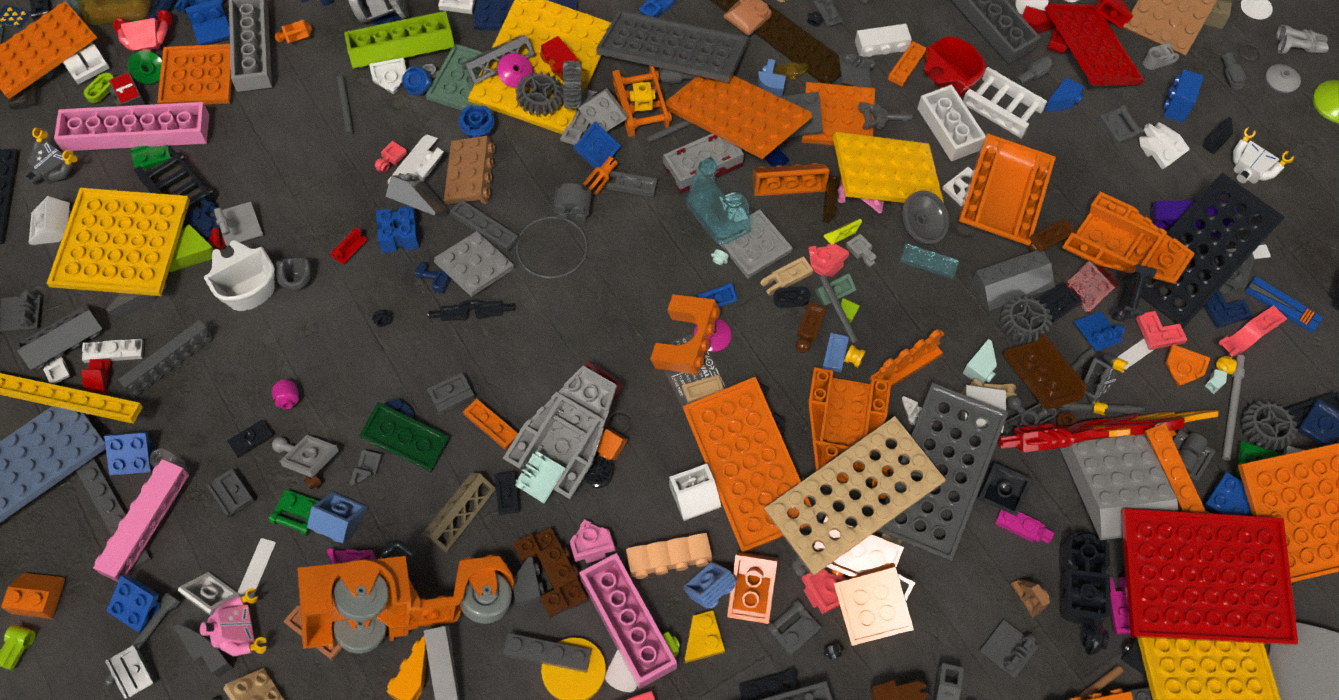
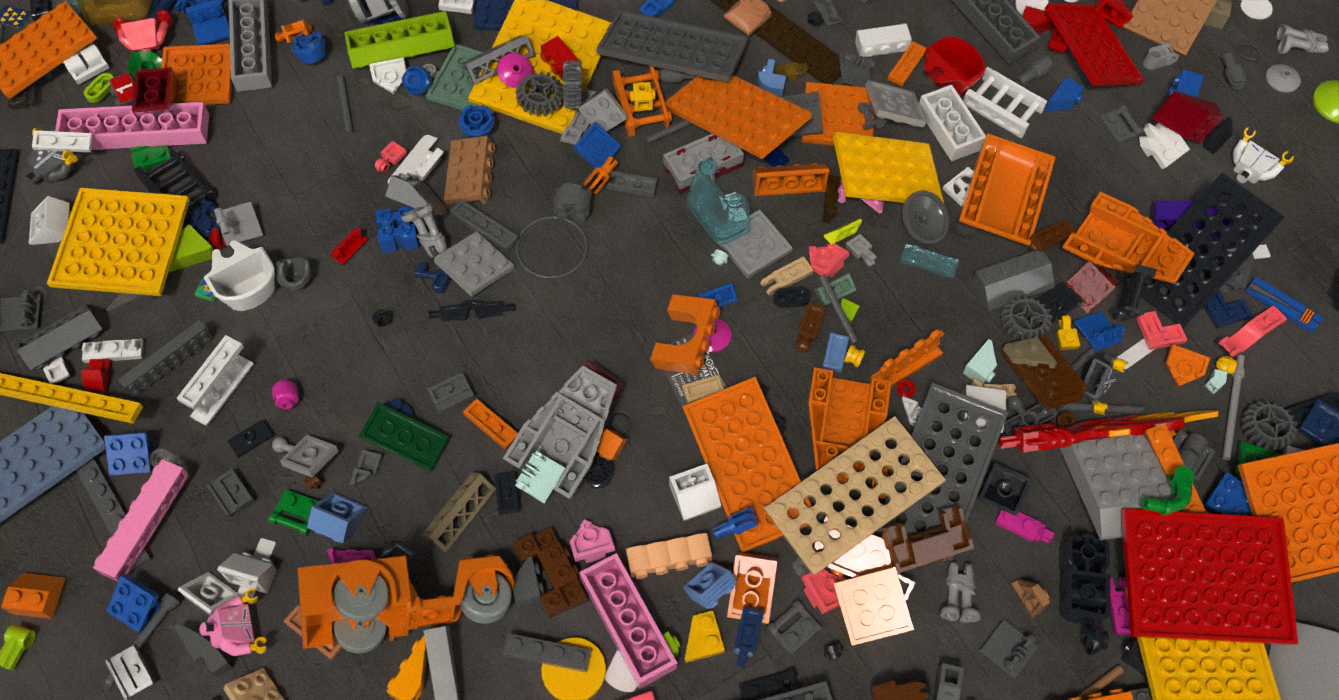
none -> white plate [32,130,93,152]
none -> dark red slope [132,67,178,113]
none -> white fence [177,335,254,426]
none -> tile [195,278,216,302]
none -> white slope [217,553,278,594]
none -> blue cone [291,31,325,64]
none -> light grey piece [401,203,447,258]
none -> blue arm [713,506,759,539]
none -> dark blue hinge [733,606,764,668]
none -> light grey plate [865,80,926,127]
none -> reddish brown bracket [881,505,974,573]
none -> red plate [896,379,916,398]
none -> light grey piece [940,562,981,623]
none -> dark tan wing [1003,337,1057,368]
none -> yellow plate [1056,315,1080,350]
none -> green piece [1142,466,1194,515]
none -> dark red slope [1152,91,1224,143]

